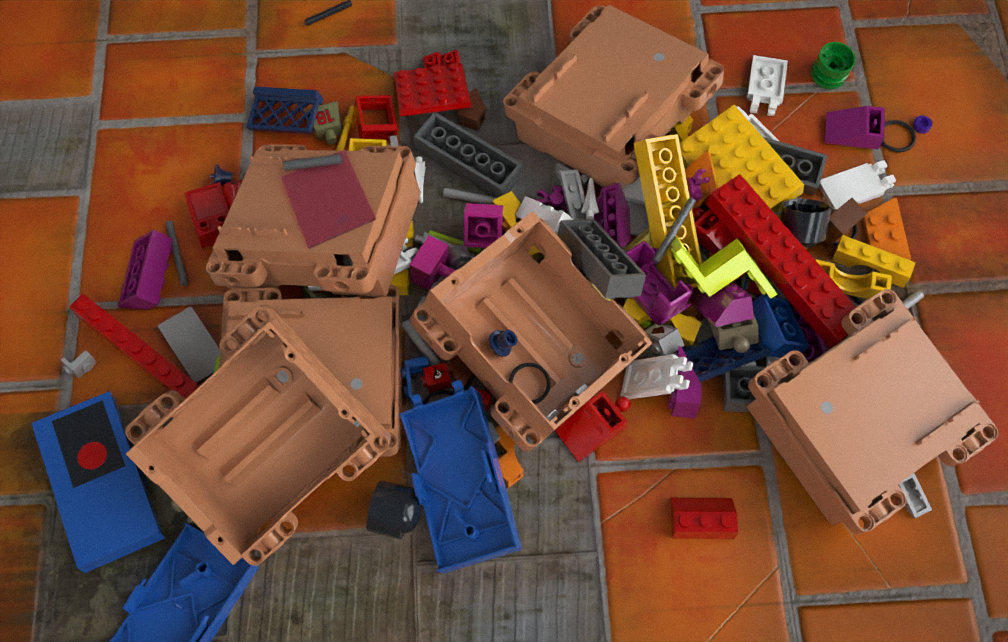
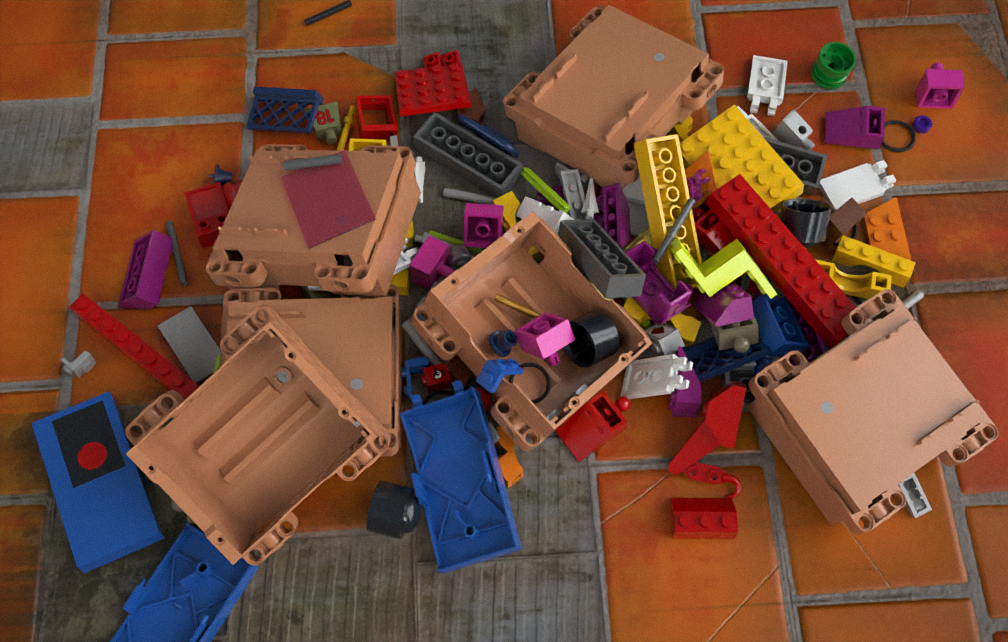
none -> dark blue bar [458,114,520,158]
none -> blue bracket [476,358,524,393]
none -> pearl gold bar [493,293,541,319]
none -> dark pink brick [515,312,575,366]
none -> lime axle [521,167,570,214]
none -> black piece [563,310,619,368]
none -> red slope [668,381,746,498]
none -> clear blue arm [754,357,773,386]
none -> light grey torso [773,109,815,150]
none -> dark pink brick [916,63,965,109]

